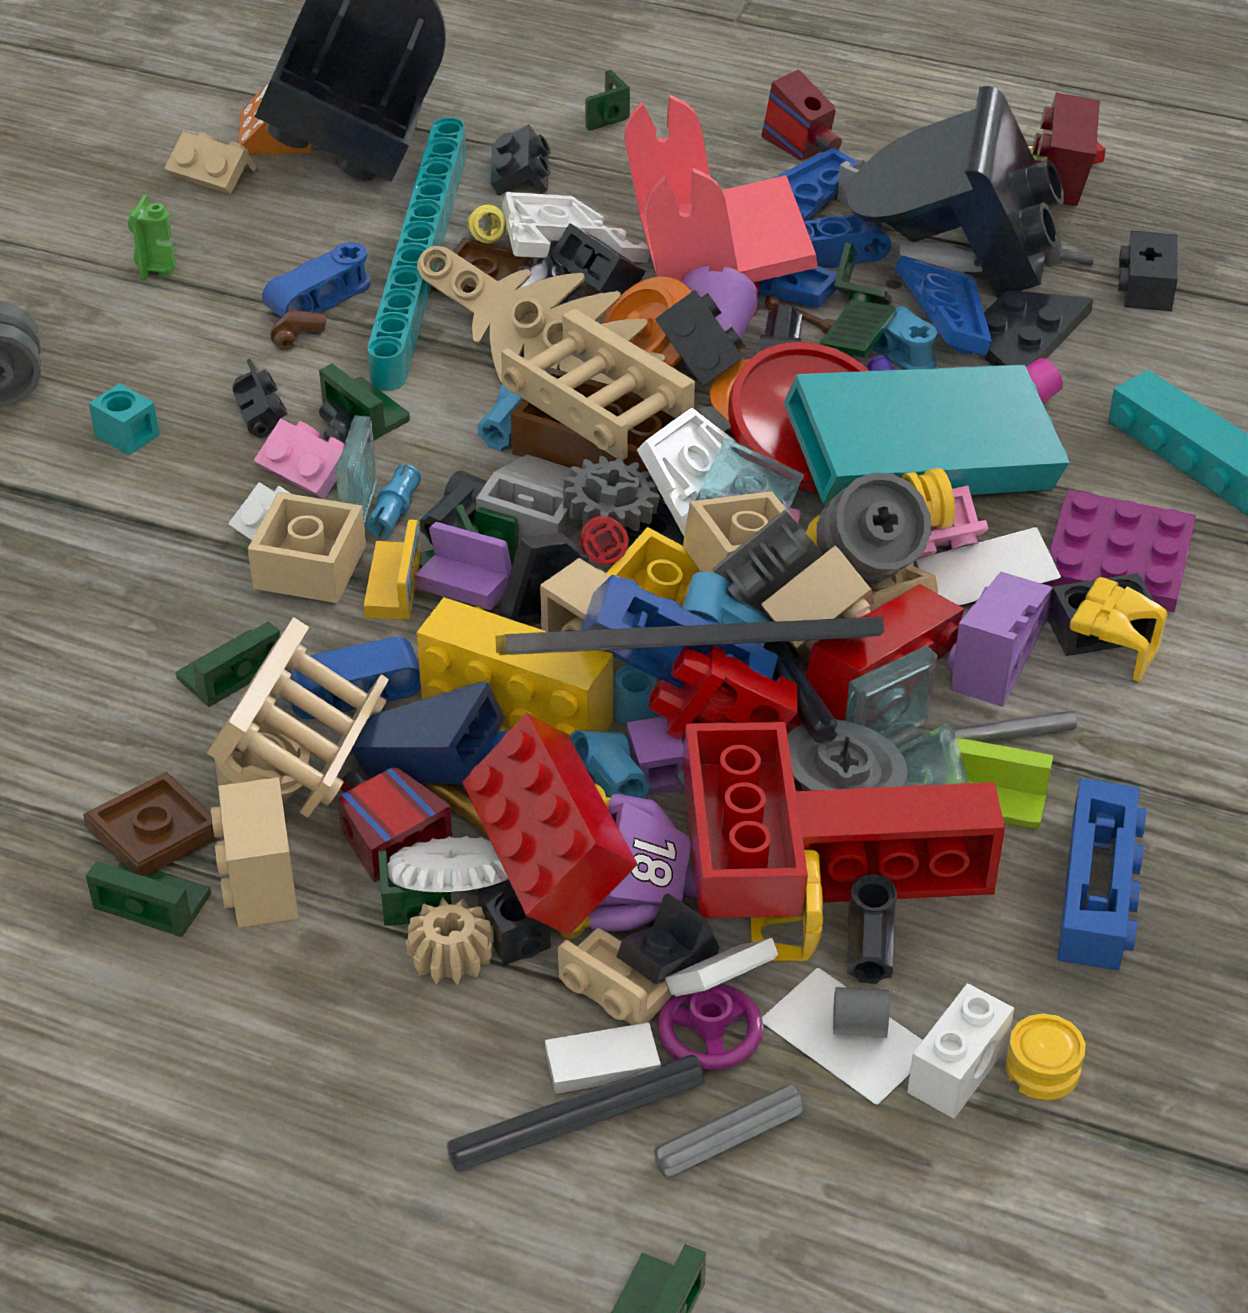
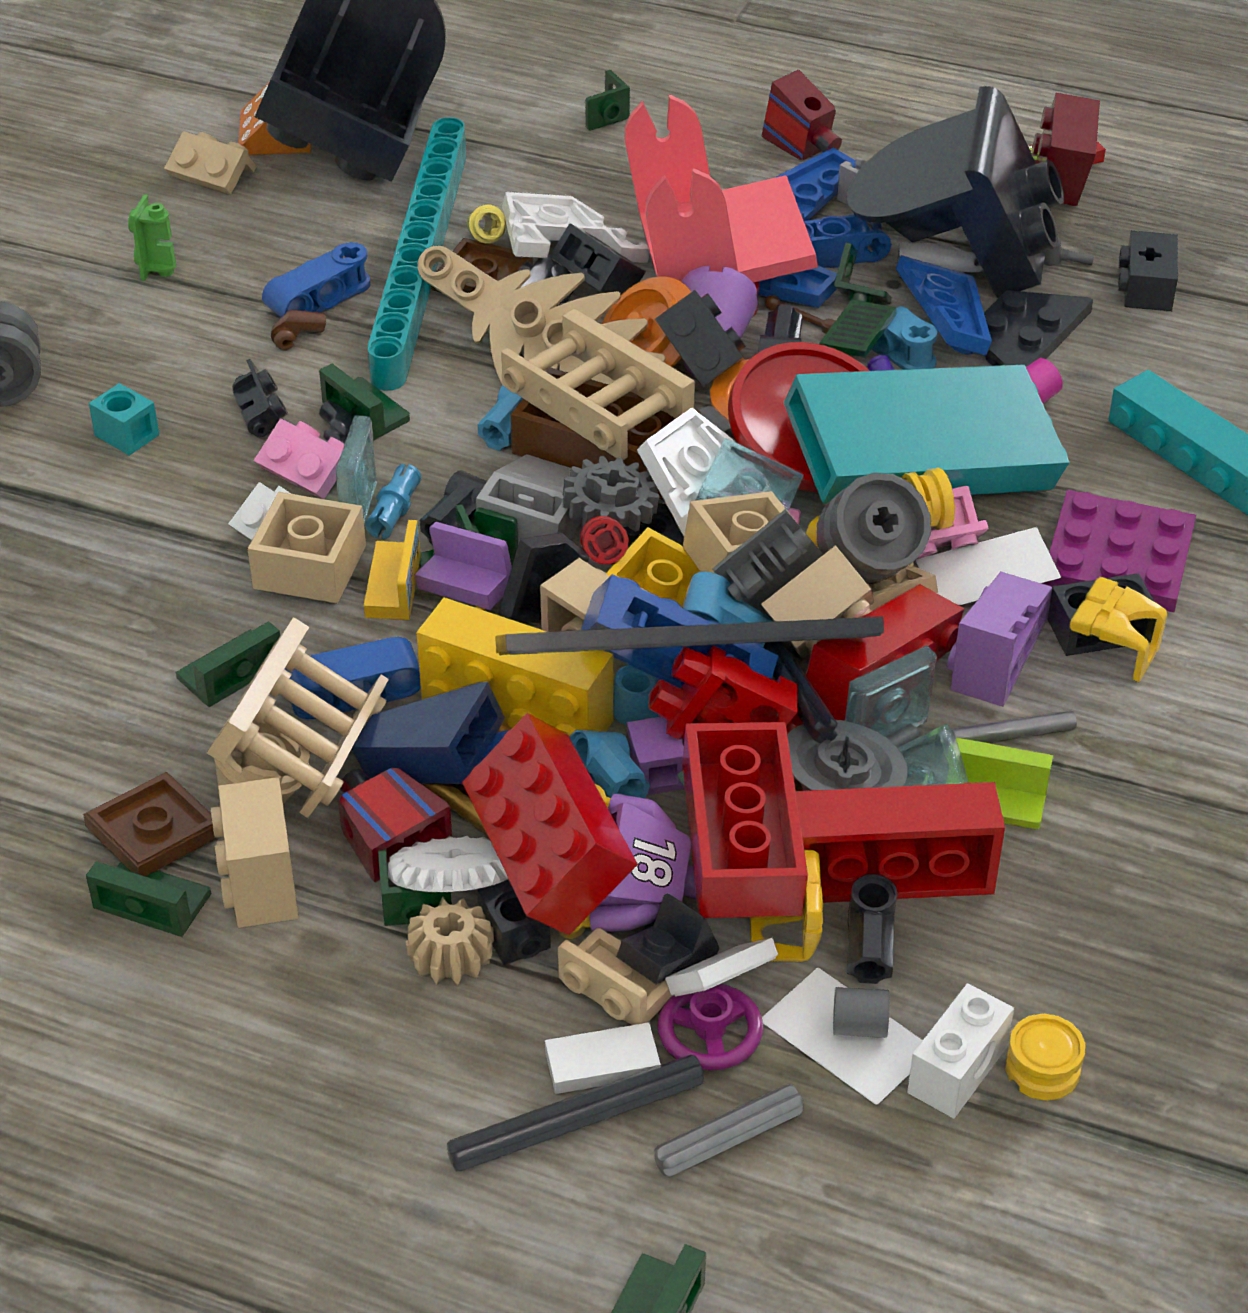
black bracket [491,124,551,195] -> none
blue brick [1057,778,1147,970] -> none

